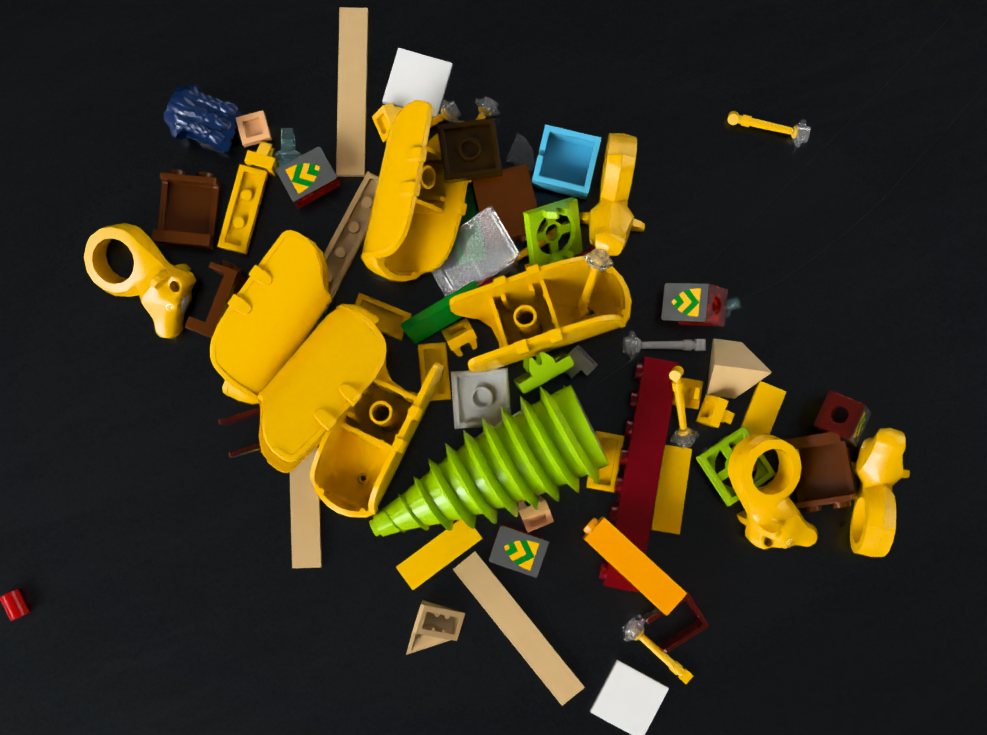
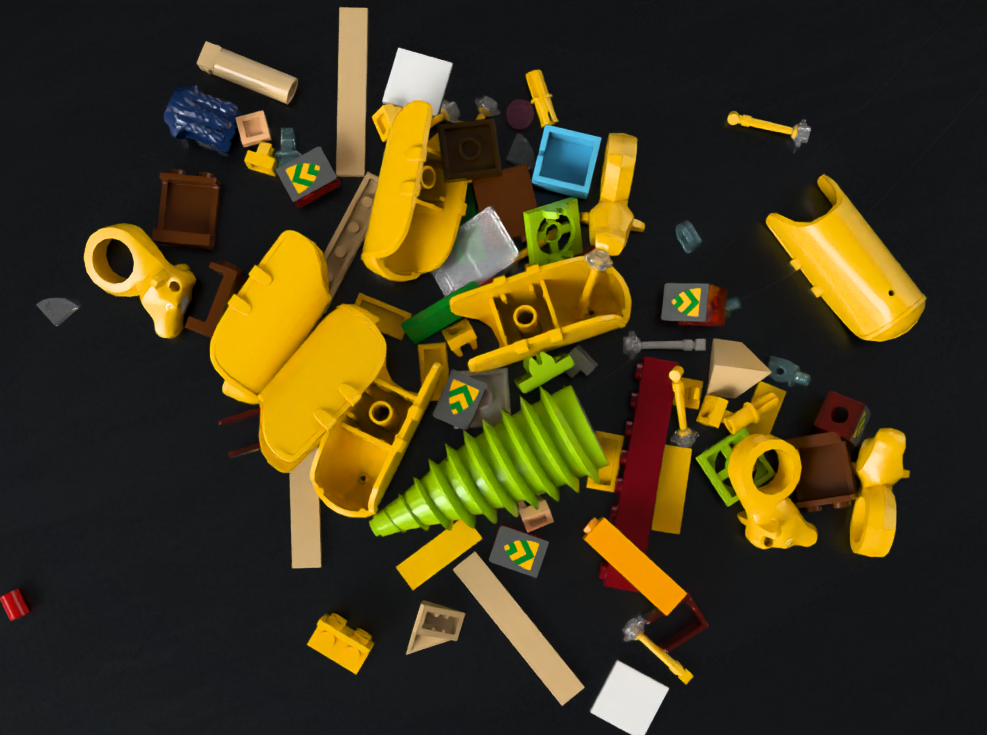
yellow plate [217,164,269,255] -> none
none -> clear tile [36,298,79,327]
none -> tan piece [197,41,298,104]
none -> yellow bracket [307,613,375,674]
none -> dark grey piece [433,369,488,431]
none -> clear pink tile [506,99,534,129]
none -> yellow axle [526,70,559,128]
none -> clear light blue tile [675,220,702,253]
none -> yellow axle [724,392,779,434]
none -> yellow animal [766,174,927,342]
none -> clear light blue piece [768,356,811,387]

